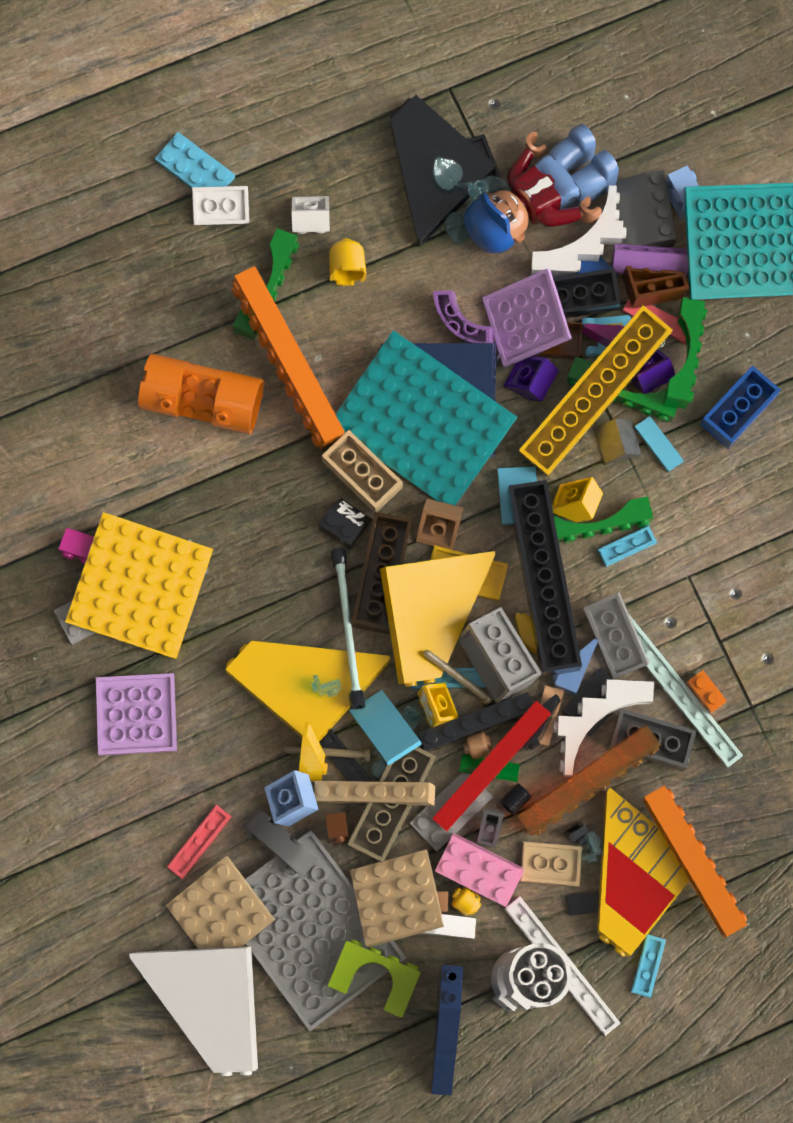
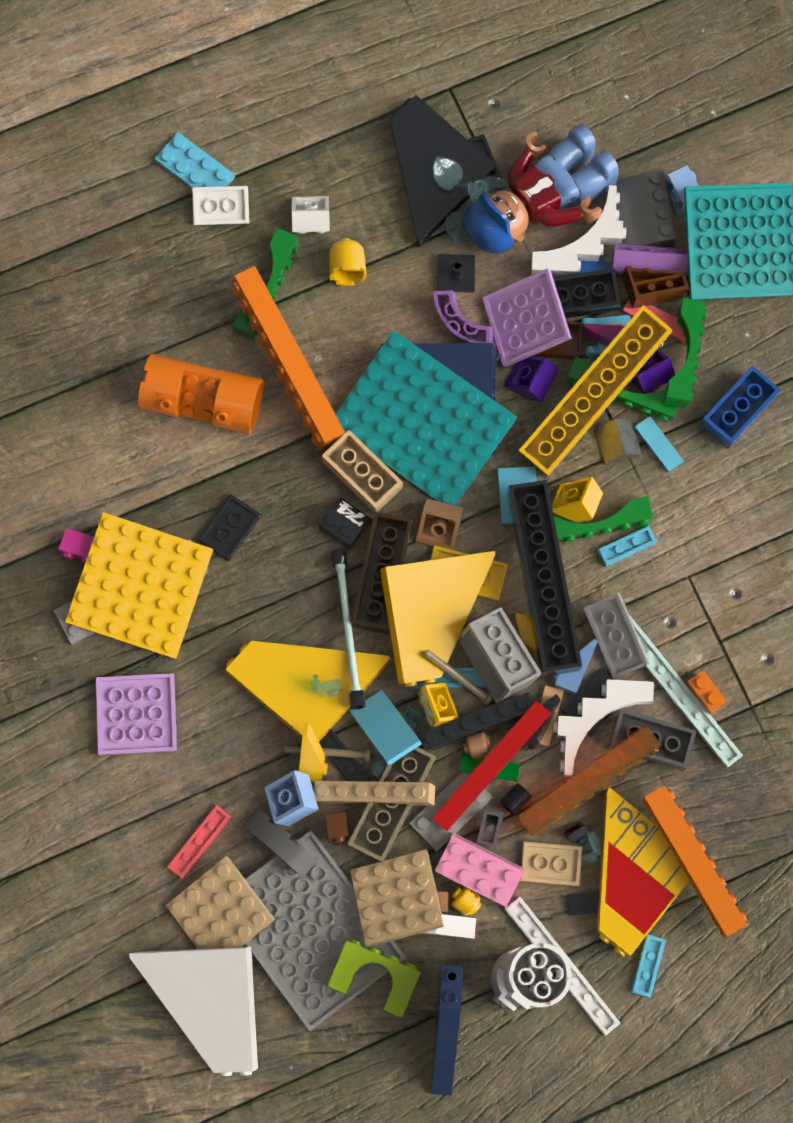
none -> black tile [198,494,262,562]
none -> black tile [437,254,475,293]

